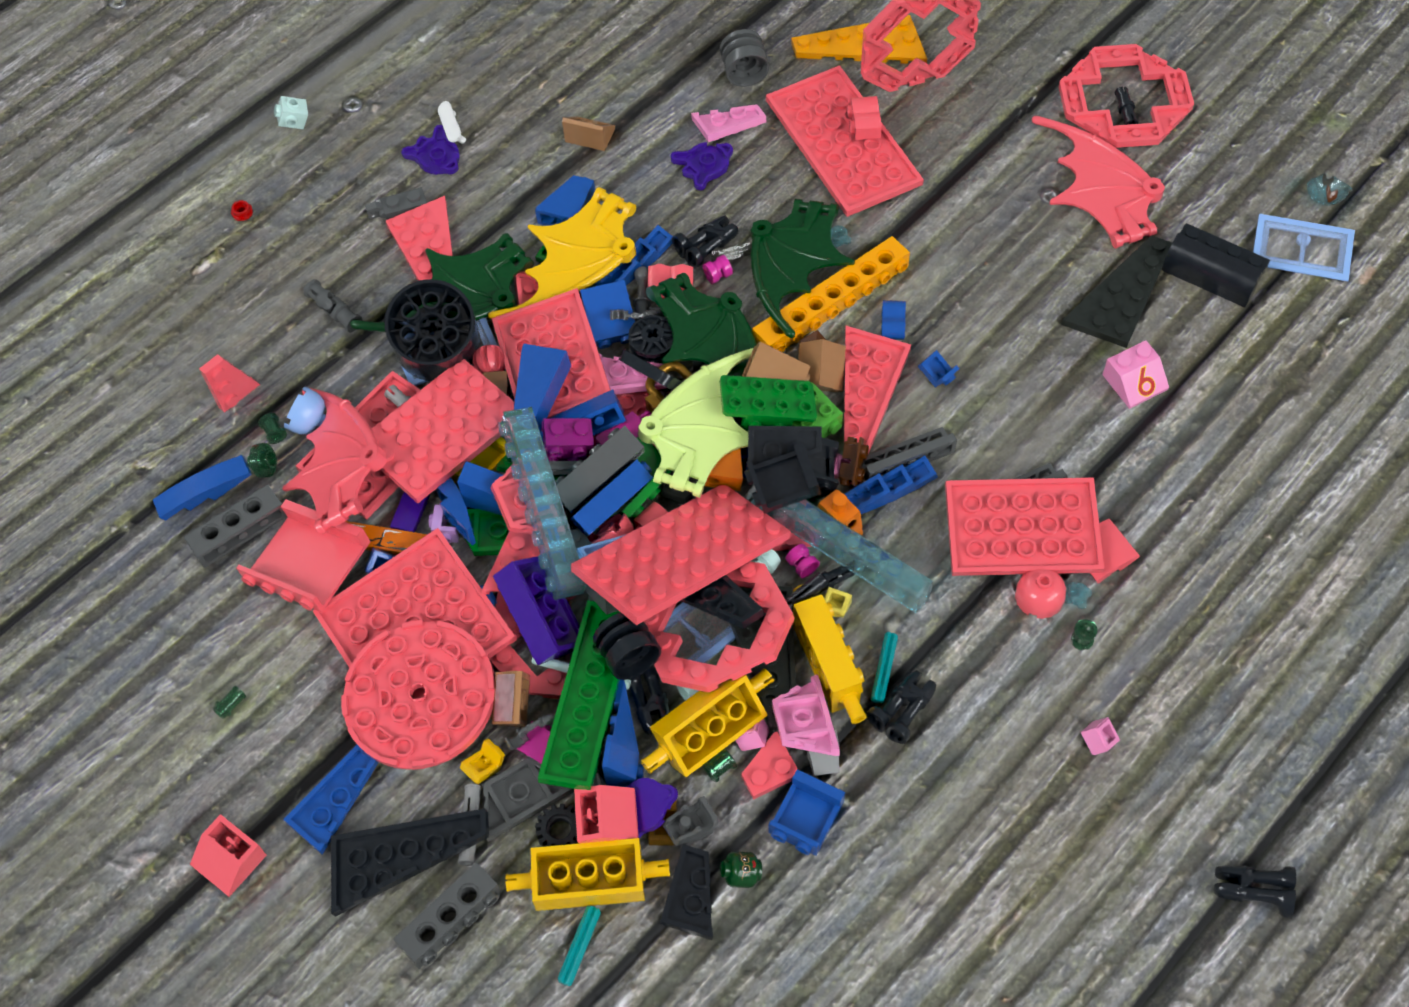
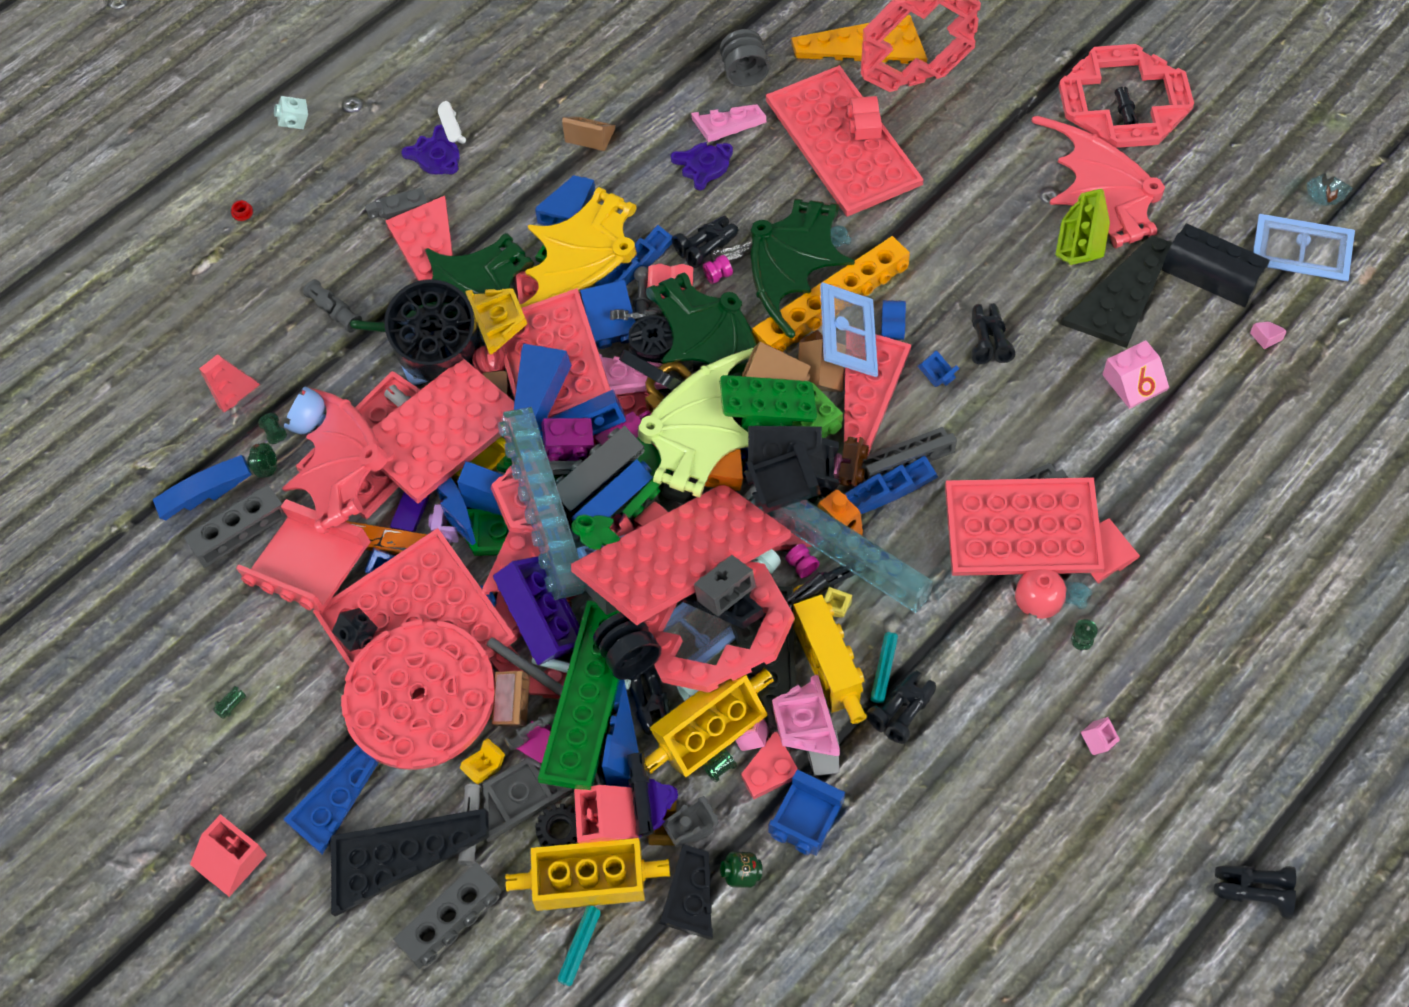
none -> black brick [332,608,378,651]
none -> yellow wing [465,288,527,355]
none -> dark grey bar [486,637,563,696]
none -> green plate [572,515,620,550]
none -> black pin [627,753,654,836]
none -> dark grey brick [694,555,756,616]
none -> light blue door [820,282,878,377]
none -> black piece [971,303,1016,364]
none -> lime wedge [1055,188,1110,265]
none -> bright pink slope [1250,322,1287,349]

